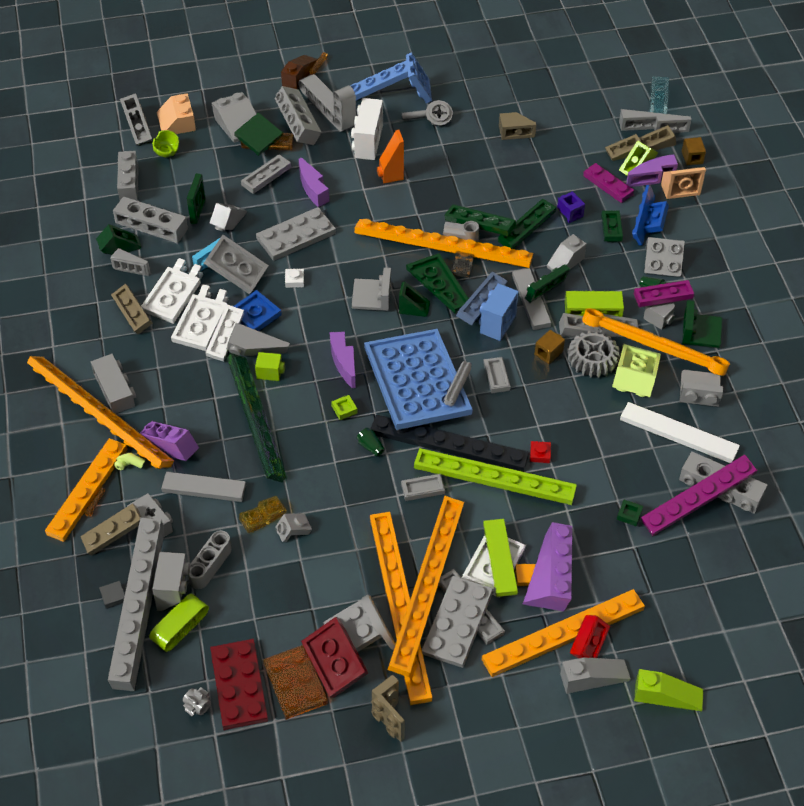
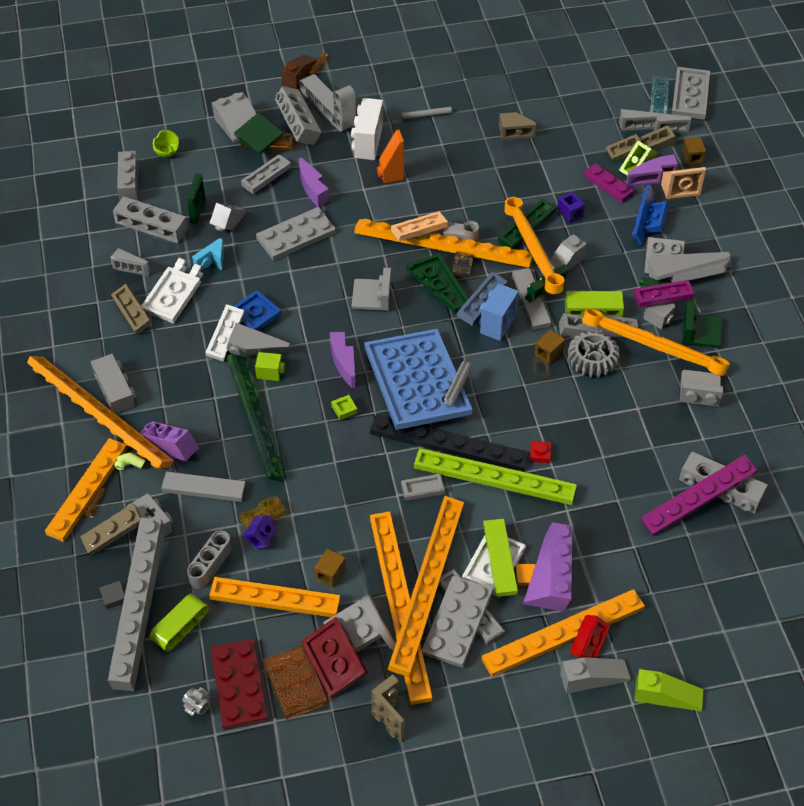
dark green slope [96,224,142,255] -> none
light grey slope [120,93,152,146] -> none
light grey slope [152,552,190,611] -> none
light nougat slope [157,93,196,134] -> none
white tile [171,284,229,351] -> none
light grey plate [204,235,269,294] -> none
light grey bracket [276,513,312,542] -> none
white plate [285,269,304,288] -> none
medium blue bracket [351,52,432,103] -> none
dark green cone [356,428,385,457] -> none
dark green slope [399,281,430,317] -> none
light grey gear [426,100,453,127] -> none
dark green plate [444,204,516,236] -> none
light grey tile [483,357,511,393] -> none
dark green plate [601,211,623,241] -> none
yellowish green slope [612,344,661,397] -> none
dark green plate [617,500,643,526] -> none
white tile [620,402,740,463] -> none
none -> light orange plate [209,577,340,617]
none -> dark purple brick [243,515,278,549]
none -> pearl gold brick [314,549,346,588]
none -> light nougat plate [391,211,448,242]
none -> light orange piece [504,197,564,294]
none -> light grey wedge [647,252,731,282]
none -> light grey plate [671,67,710,120]

